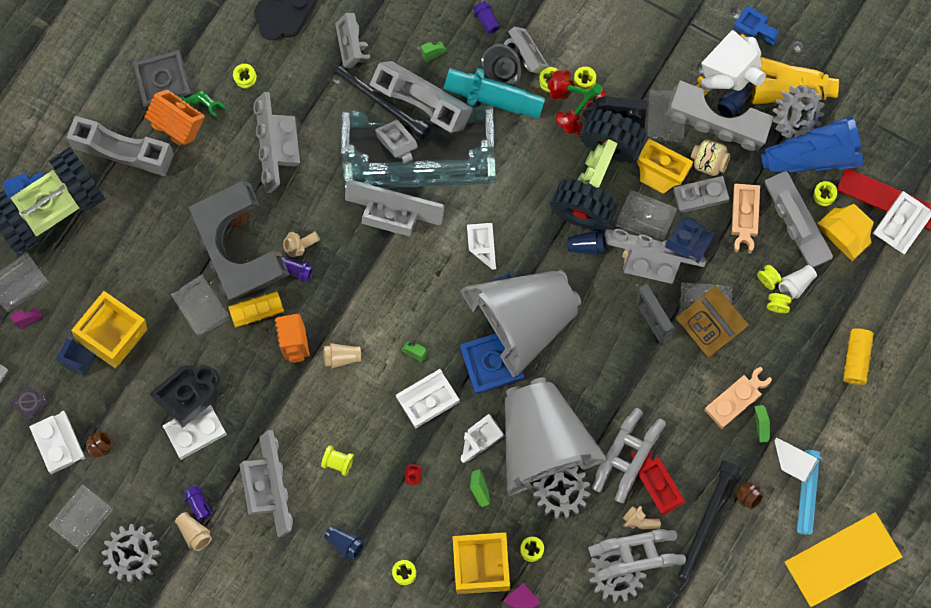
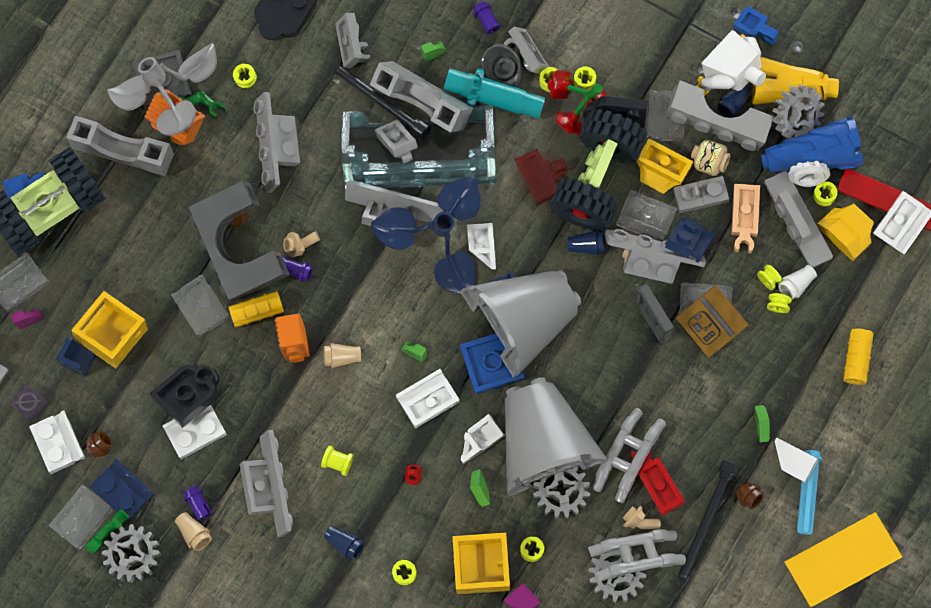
light nougat plate [705,367,772,429] -> none
none -> green arm [85,509,129,553]
none -> dark blue plate [89,459,155,523]
none -> light grey plant [107,43,217,136]
none -> dark blue plant [371,177,480,295]
none -> clear red hinge [514,149,568,205]
none -> white gear [788,161,830,187]

